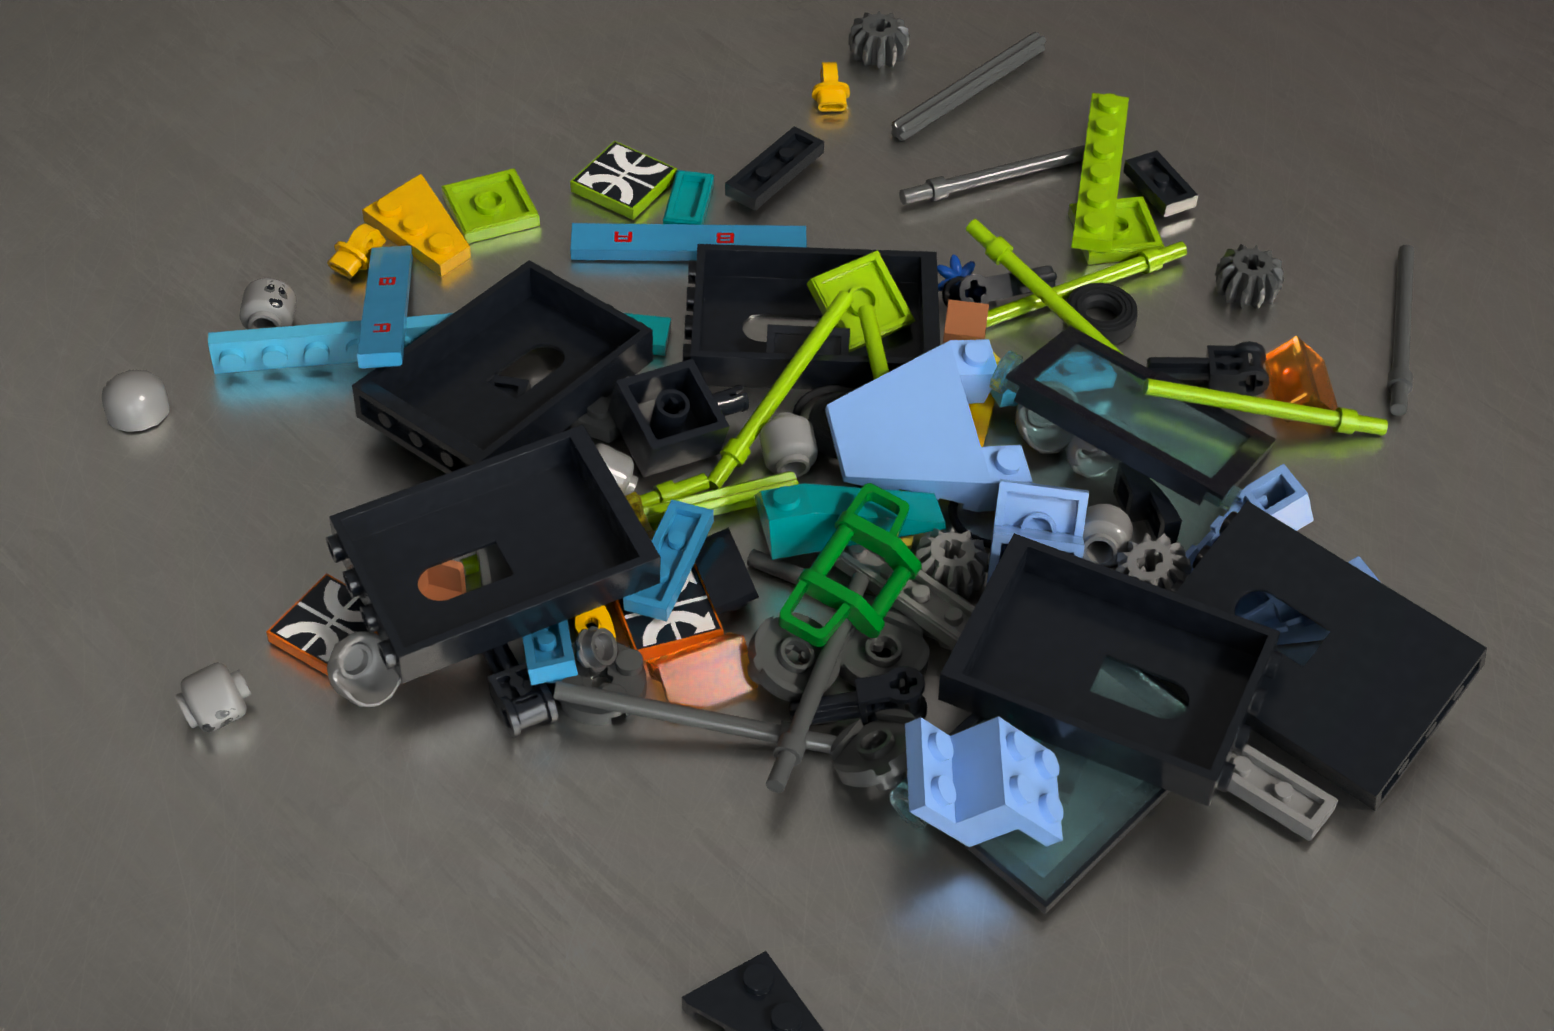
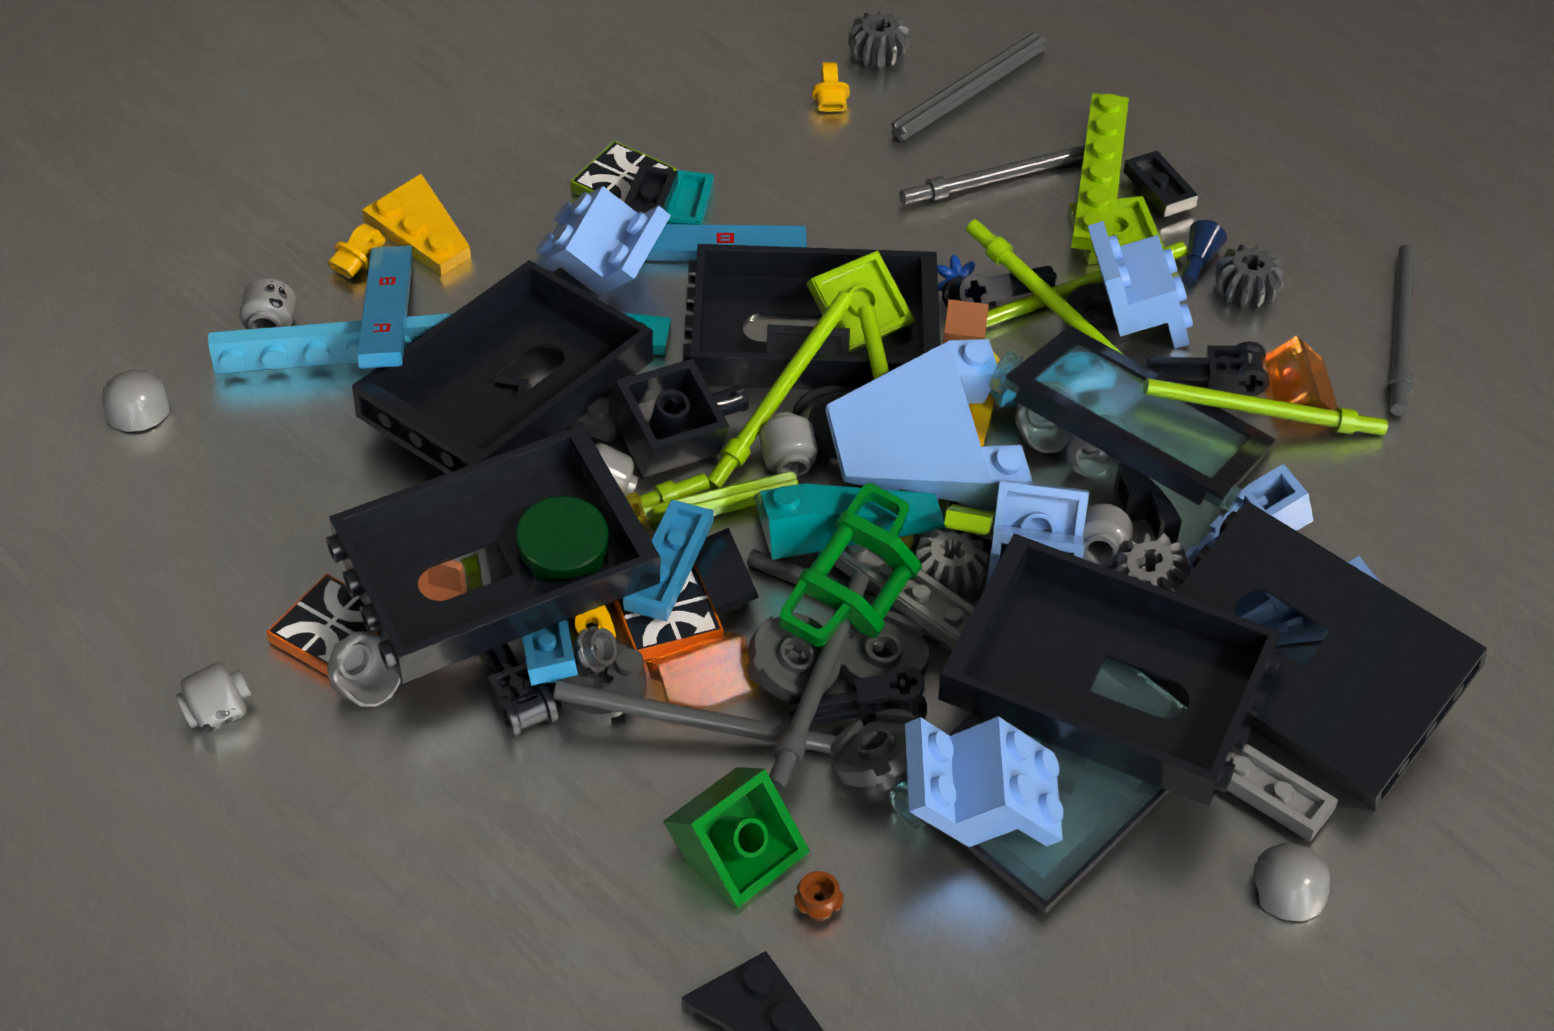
lime tile [441,168,540,244] -> none
black plate [725,126,824,211] -> none
none -> dark green tile [516,496,608,581]
none -> light blue bracket [535,186,671,296]
none -> black plate [624,164,678,213]
none -> green slope [663,767,810,908]
none -> dark orange plate [794,871,844,920]
none -> lime tile [944,504,995,535]
none -> light blue bracket [1088,221,1193,349]
none -> dark blue cone [1181,220,1227,286]
none -> light grey hair [1253,843,1330,921]

